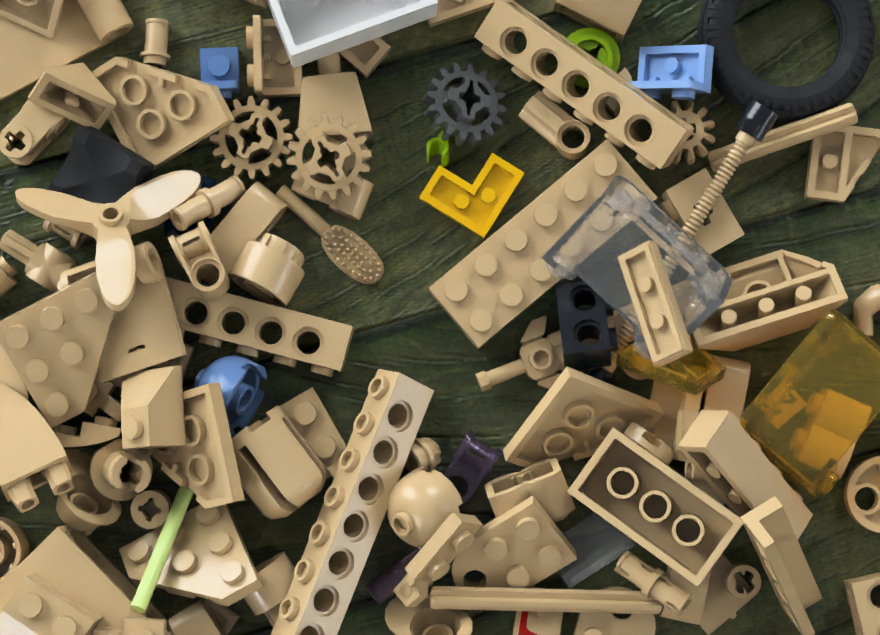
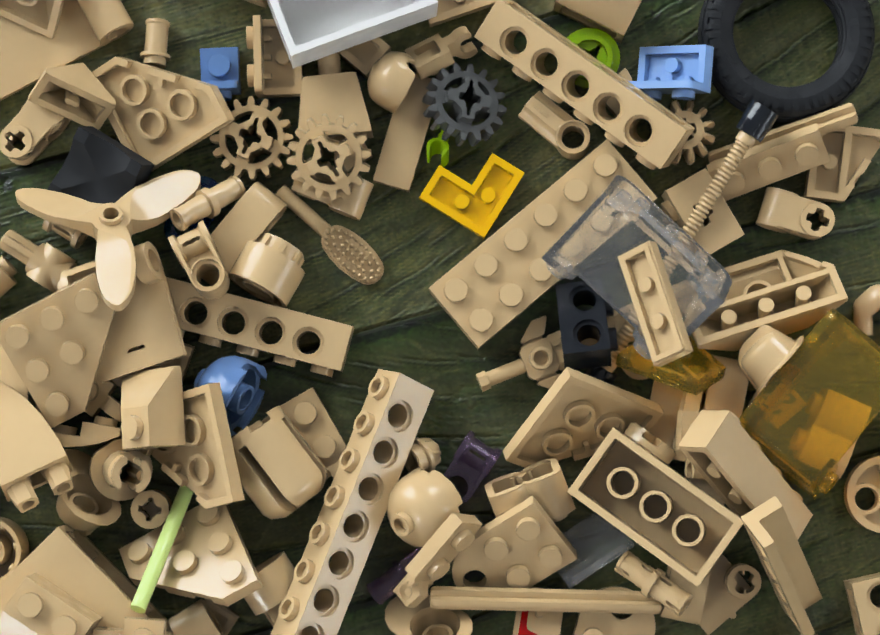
none -> tan hair [367,51,416,113]
none -> tan tile [373,74,431,192]
none -> tan plate [404,26,478,80]
none -> tan plate [706,123,831,201]
none -> tan piece [738,325,804,410]
none -> tan piece [756,187,835,240]

